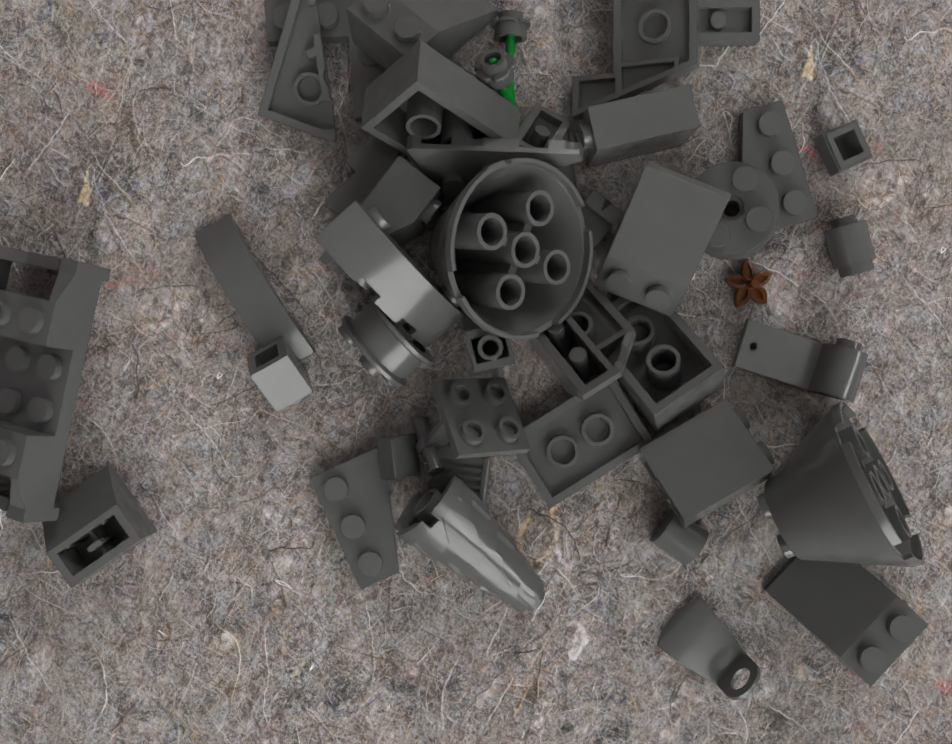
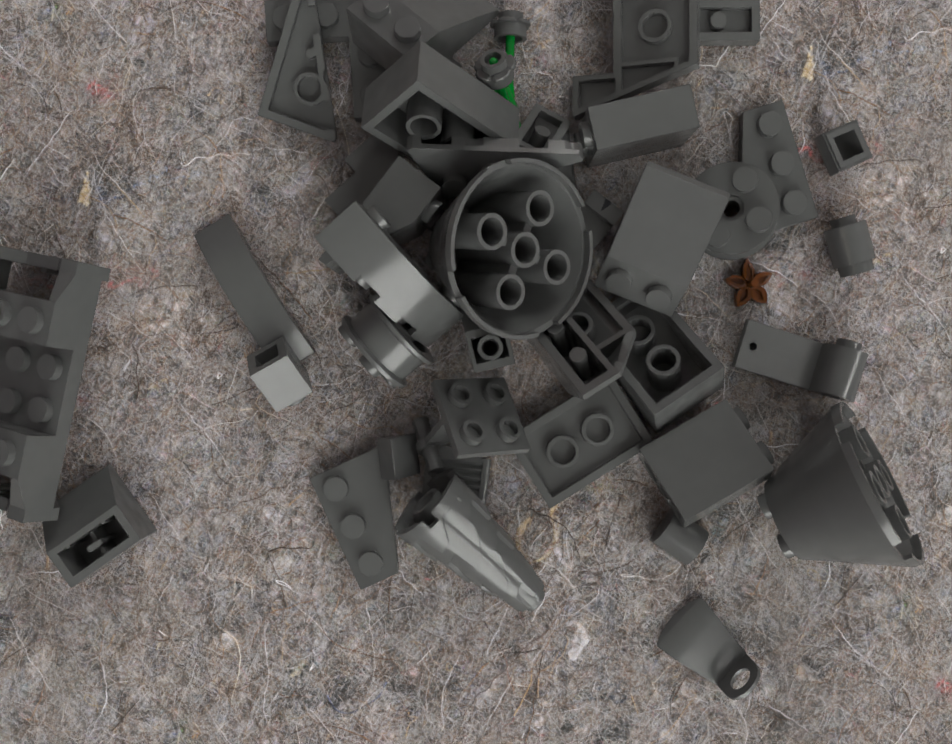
dark grey slope [763,556,928,687] -> none

